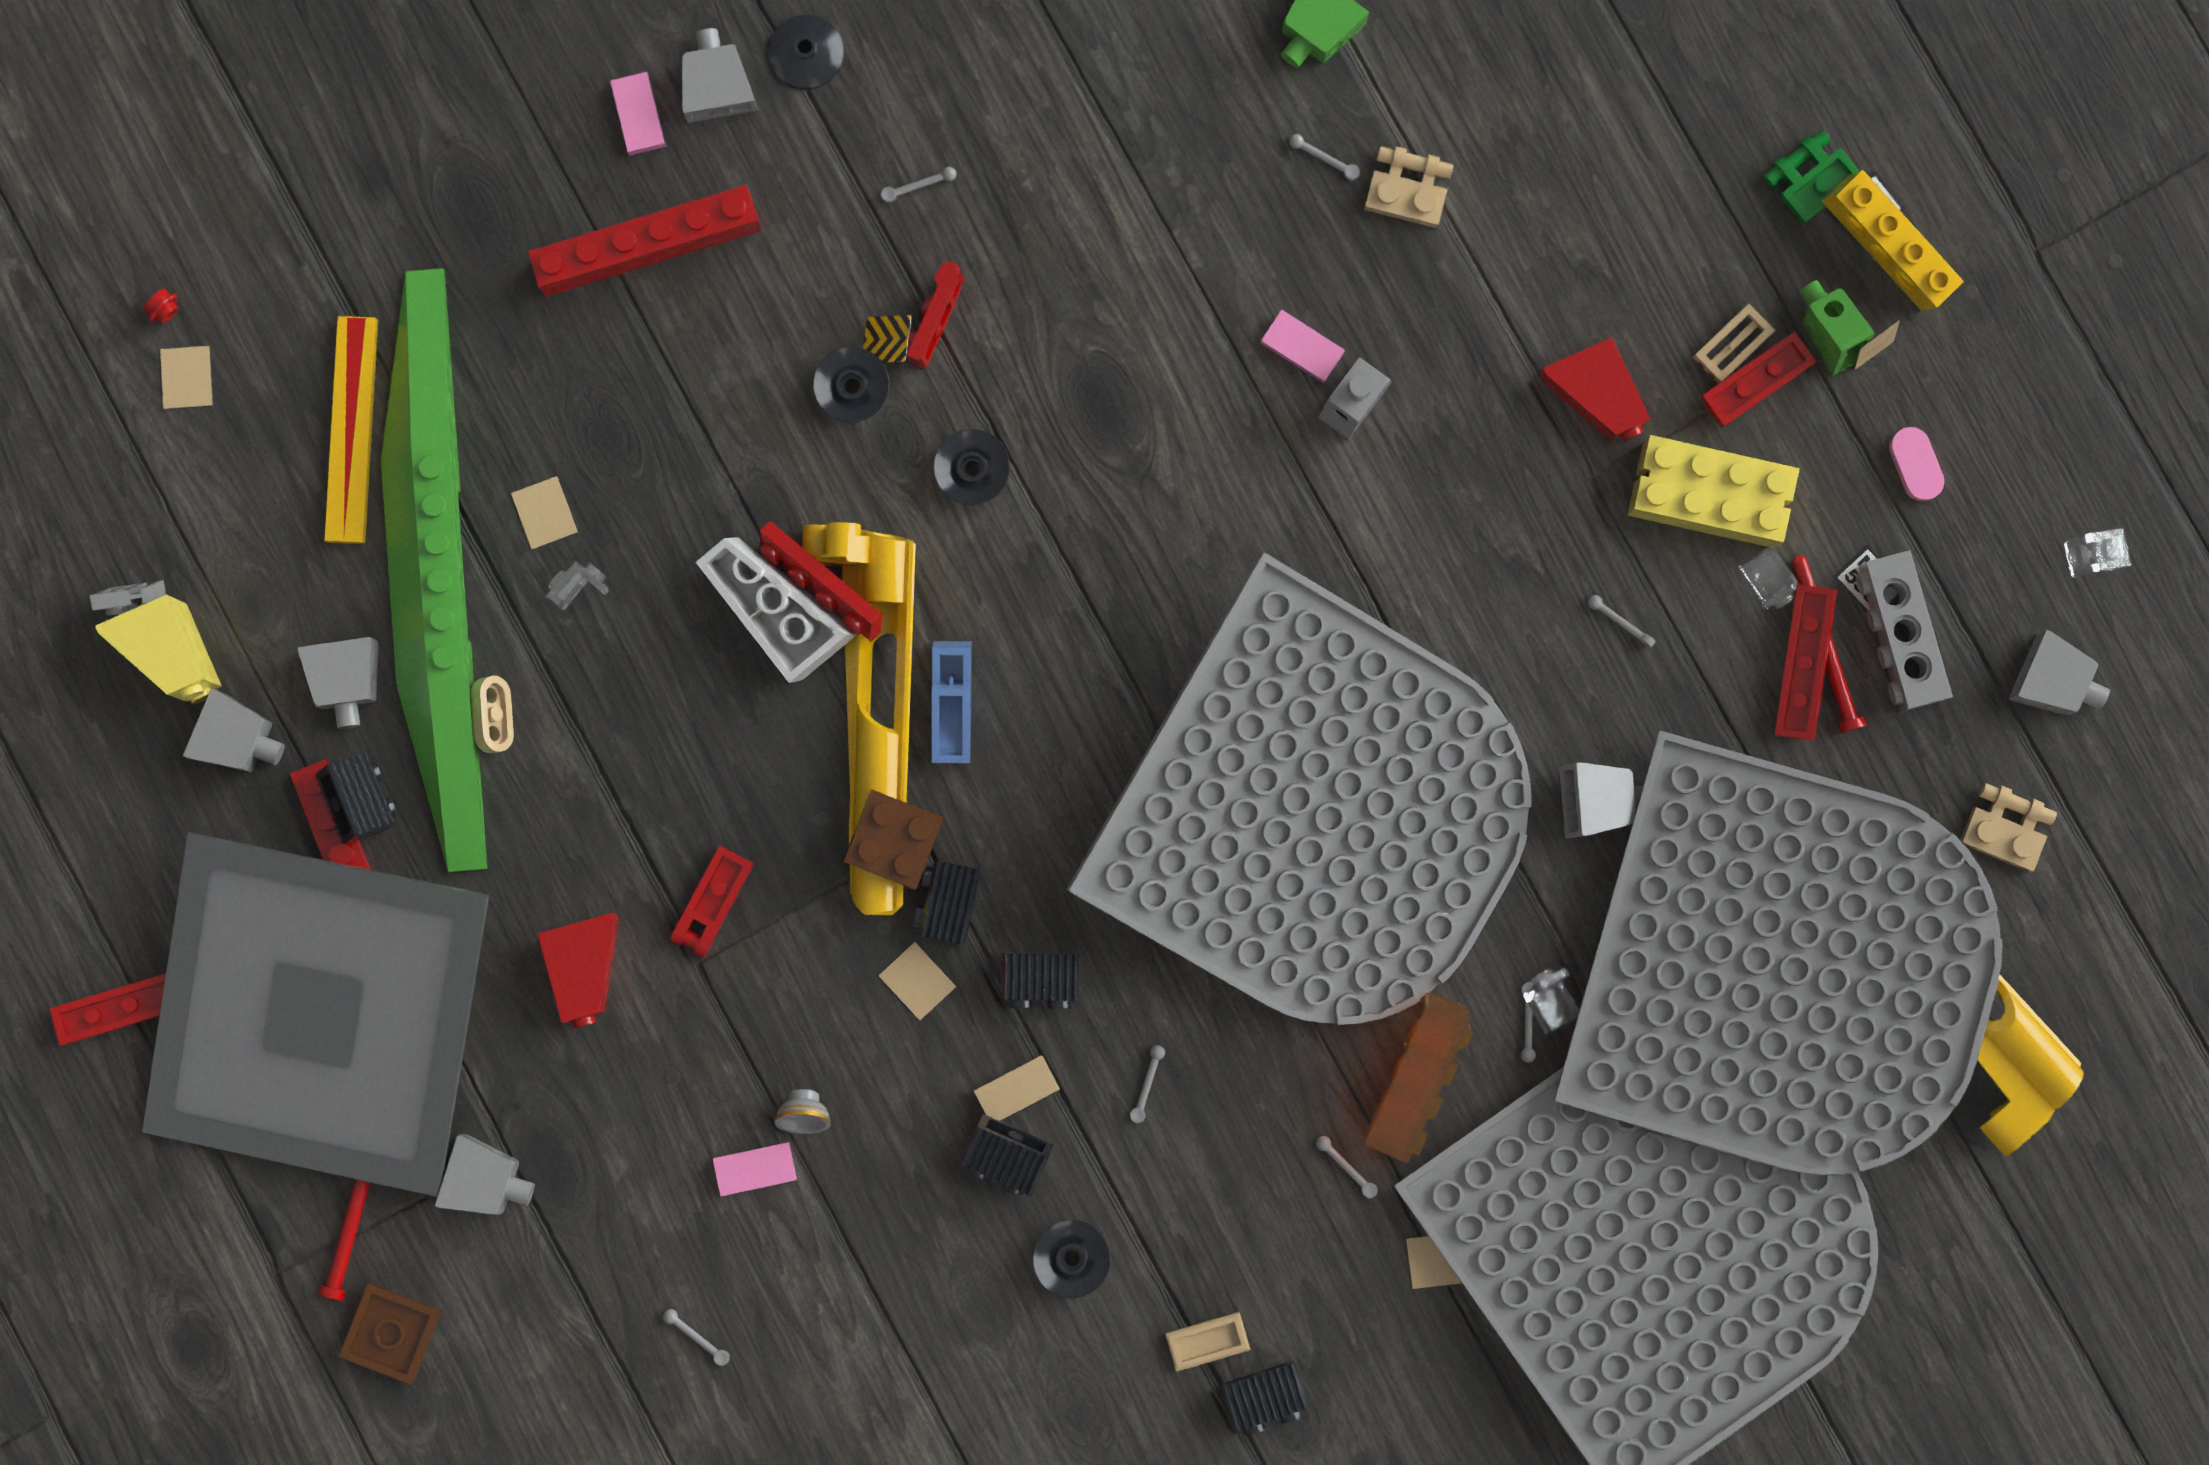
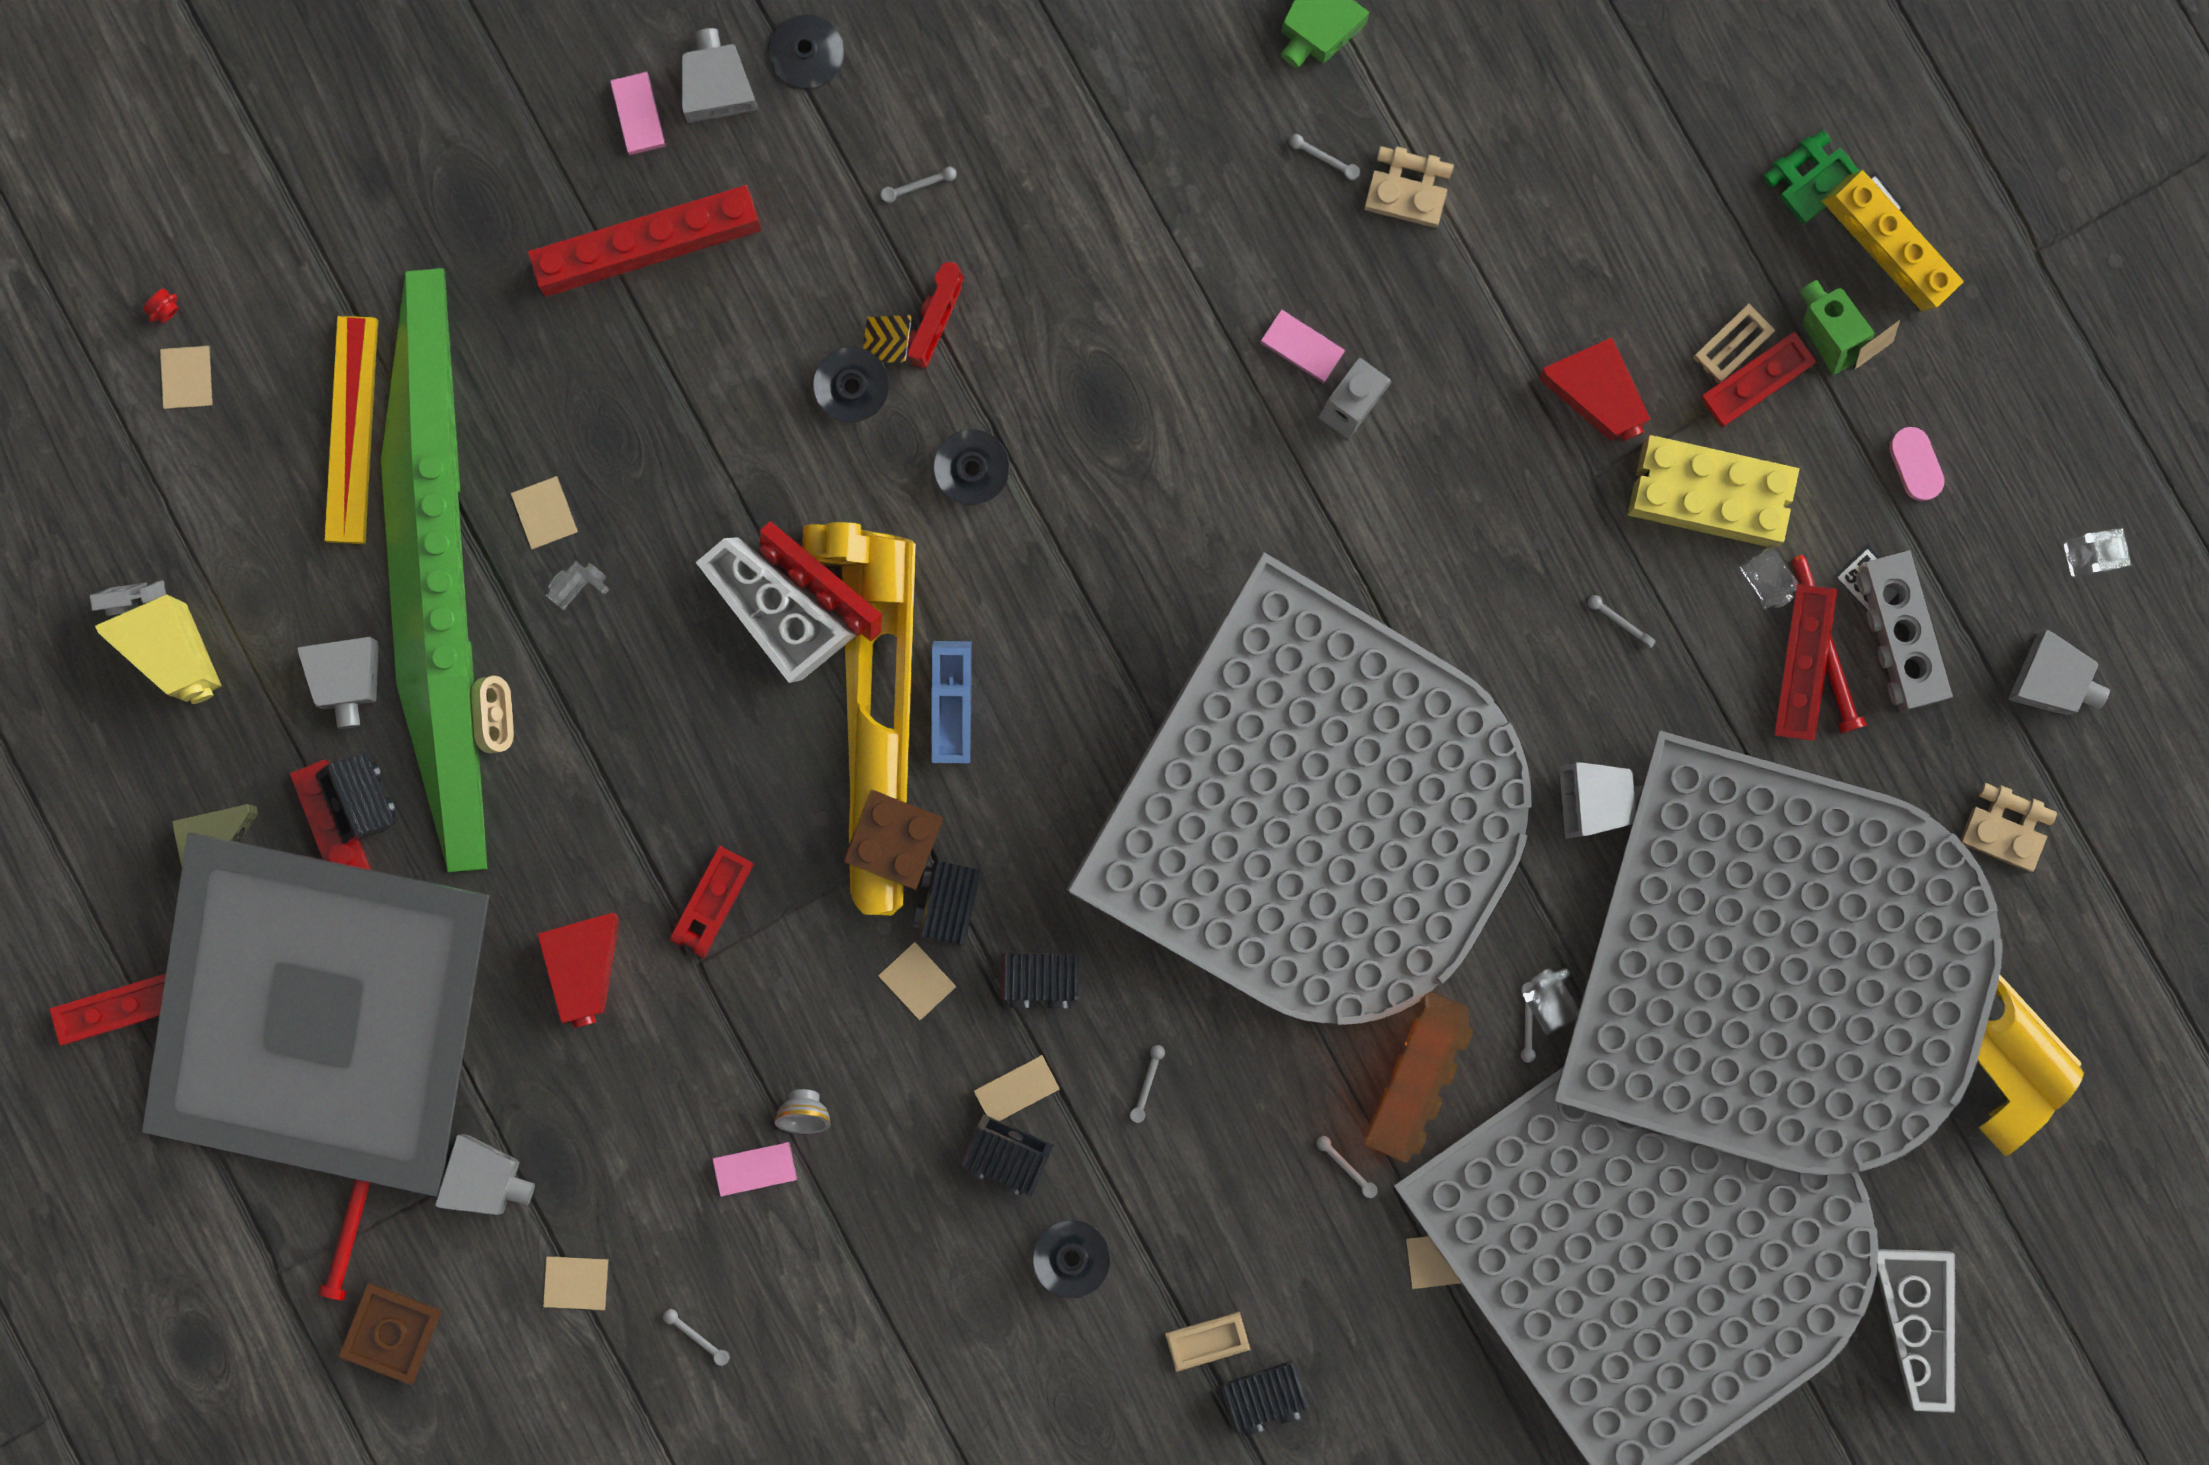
light grey torso [183,688,285,772] -> none
none -> olive slope [172,804,258,866]
none -> tan sticker [543,1257,608,1310]
none -> white wedge [1877,1249,1955,1412]

